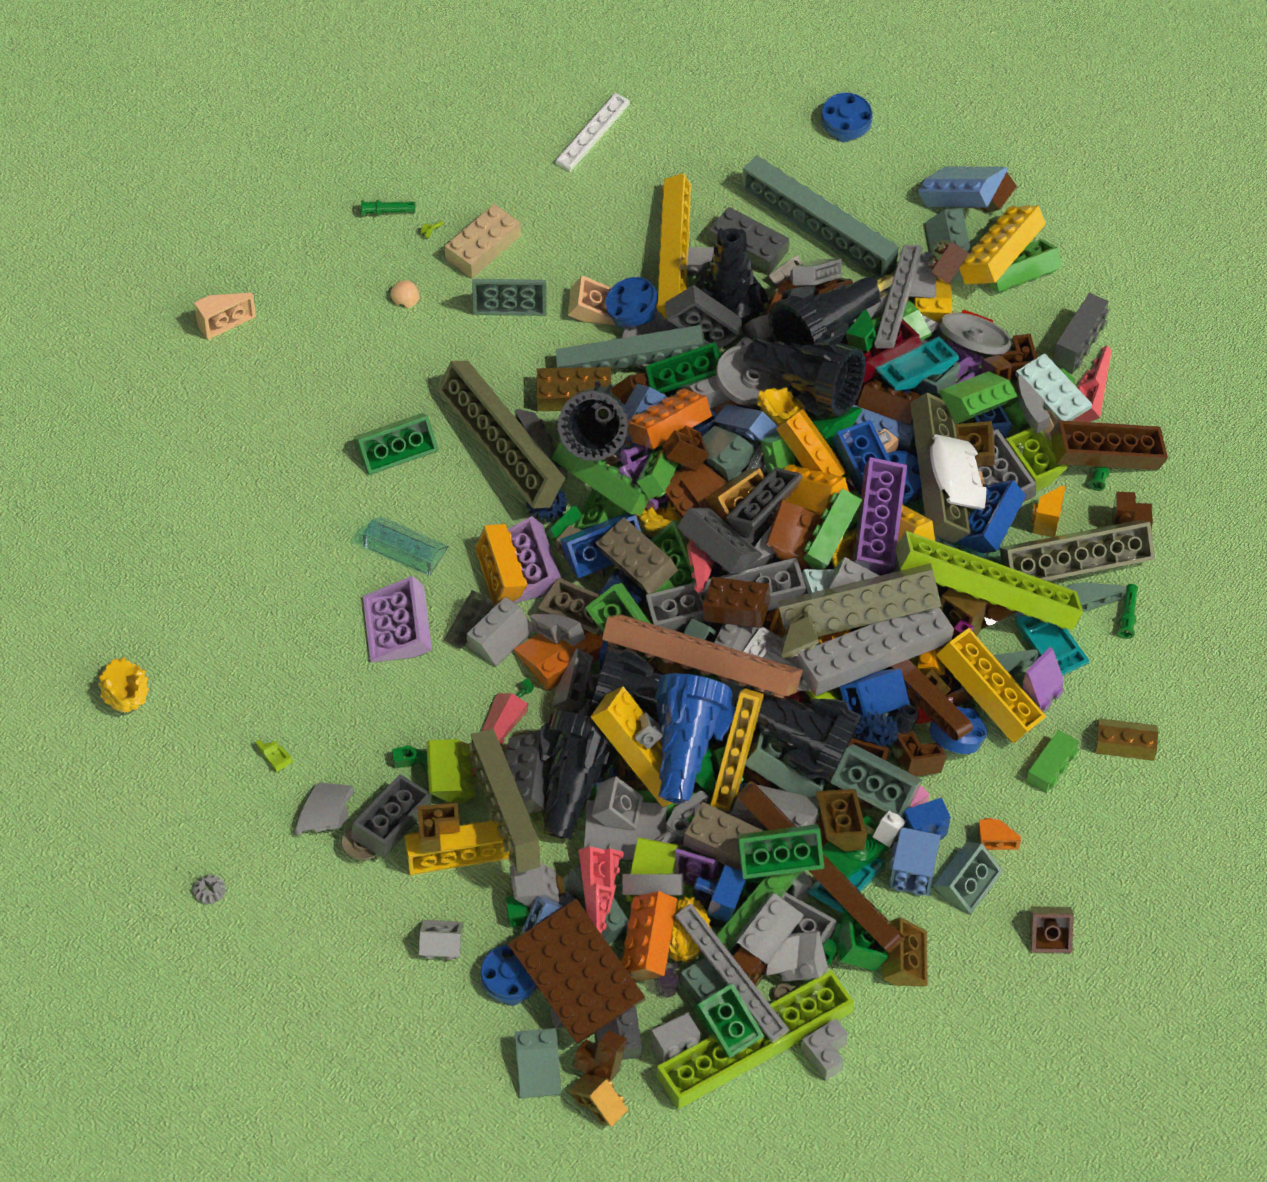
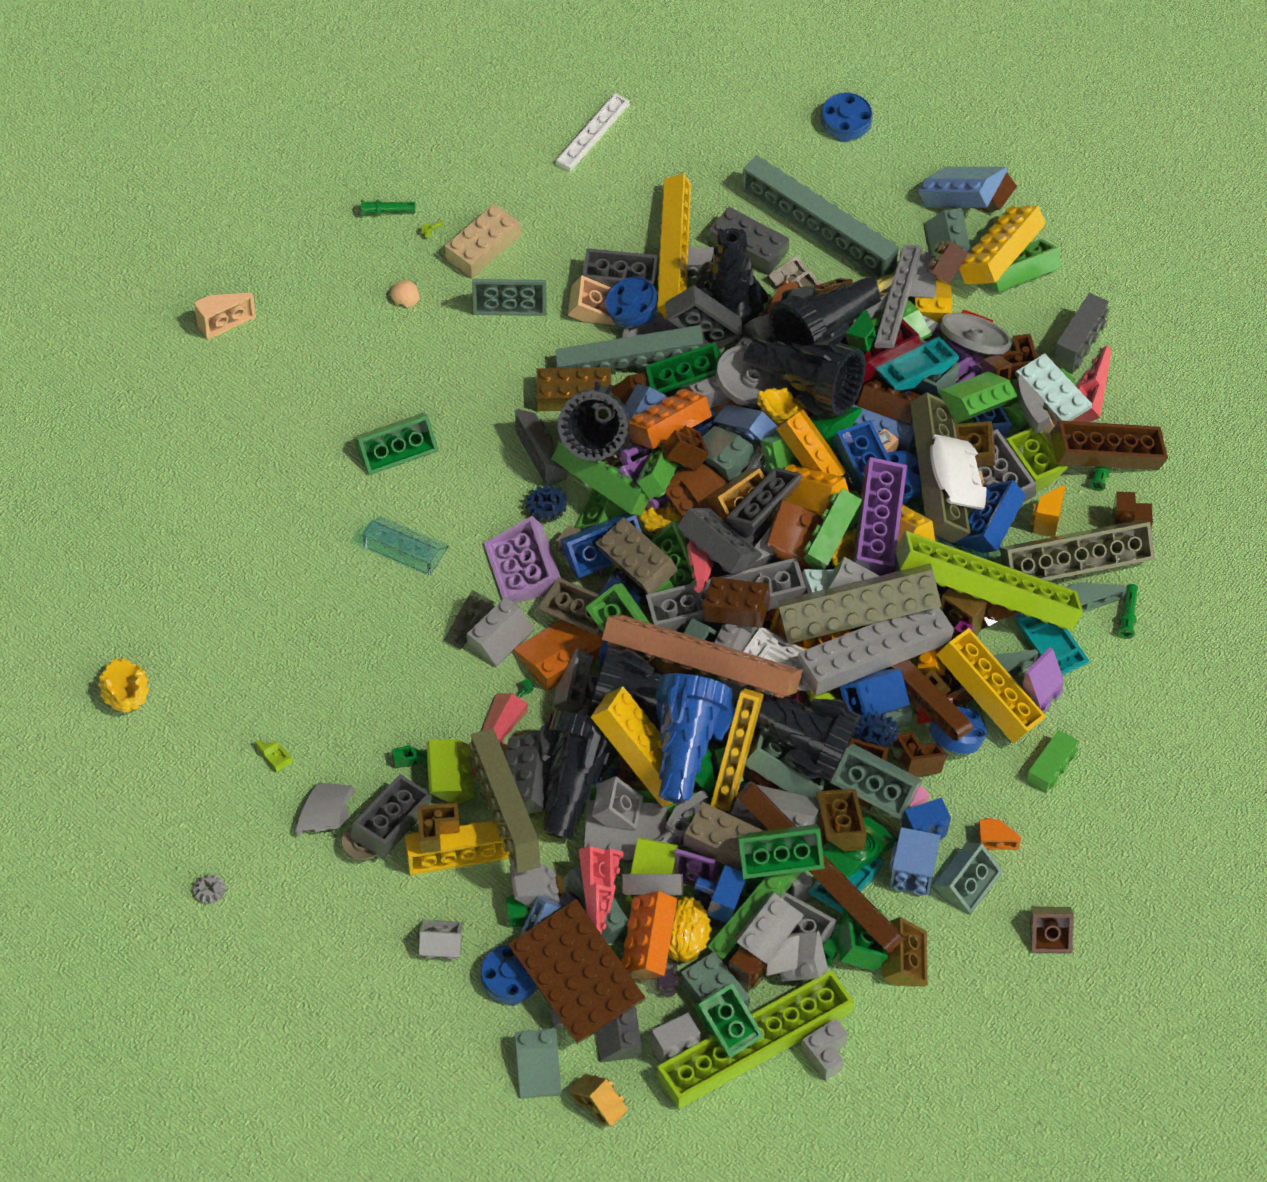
lavender slope [363,576,432,662] -> none
olive brick [437,361,565,508] -> none
light orange slope [475,524,527,607] -> none
light grey slope [530,614,586,646] -> none
green slope [546,505,582,539] -> none
reddish brown brick [572,1030,627,1081] -> none
light grey bracket [635,713,663,749] -> none
light grey tile [675,903,789,1043] -> none
dark tan tile [773,983,794,1001] -> none
olive slope [779,611,819,659] -> none
light grey brick [790,259,842,285] -> none
white brick [873,811,906,847] -> none
black brick [894,705,918,734] -> none
pearl gold slope [1095,718,1158,761] -> none
none -> dark grey brick [582,248,659,289]

